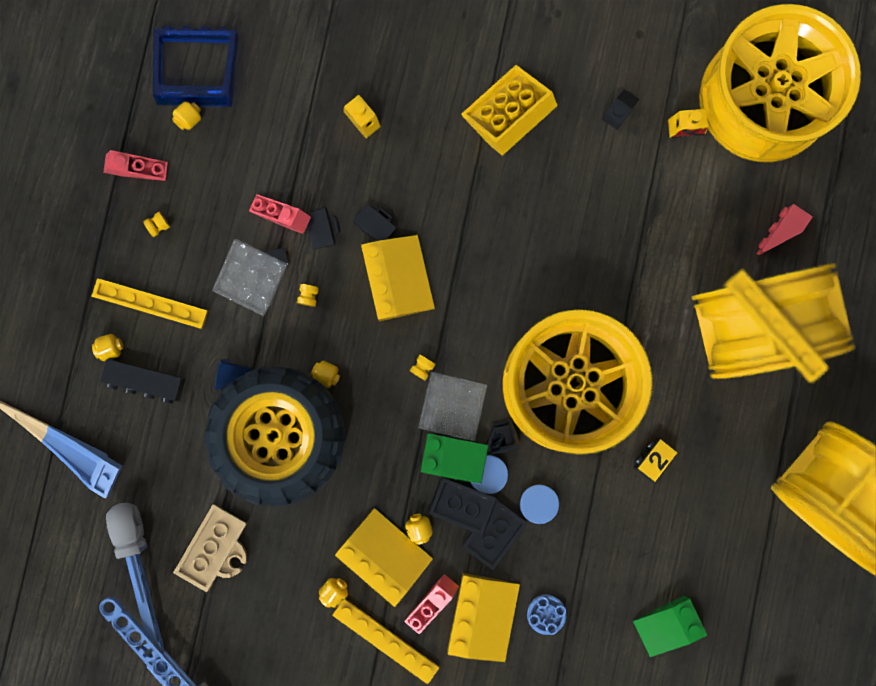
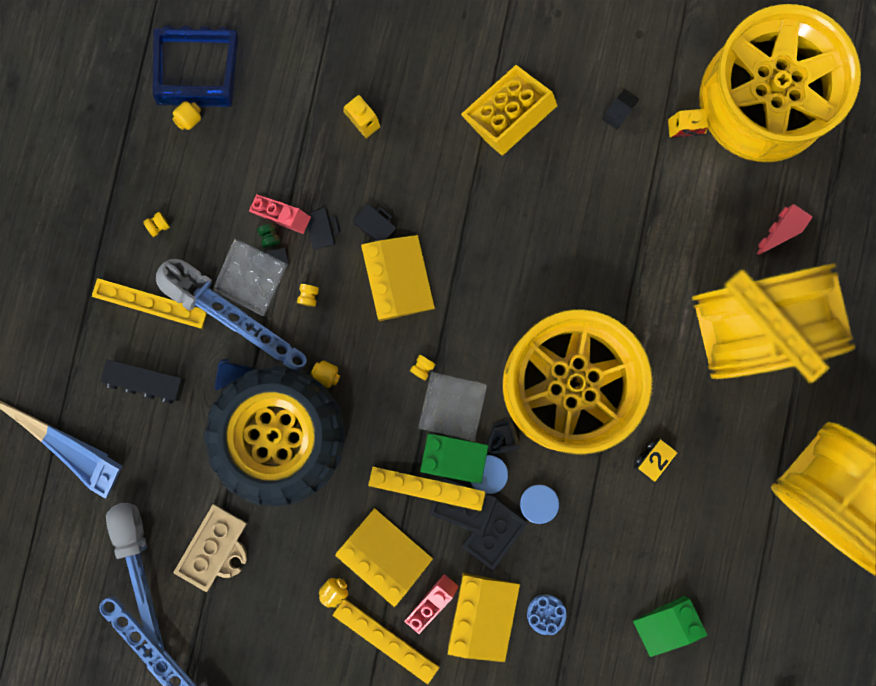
yellow head [92,334,123,361] -> none
coral slope [104,150,168,181] -> none
yellow head [405,514,433,544] -> none
none -> piece [156,259,307,371]
none -> dark green wheel [257,223,281,248]
none -> yellow plate [368,467,486,511]

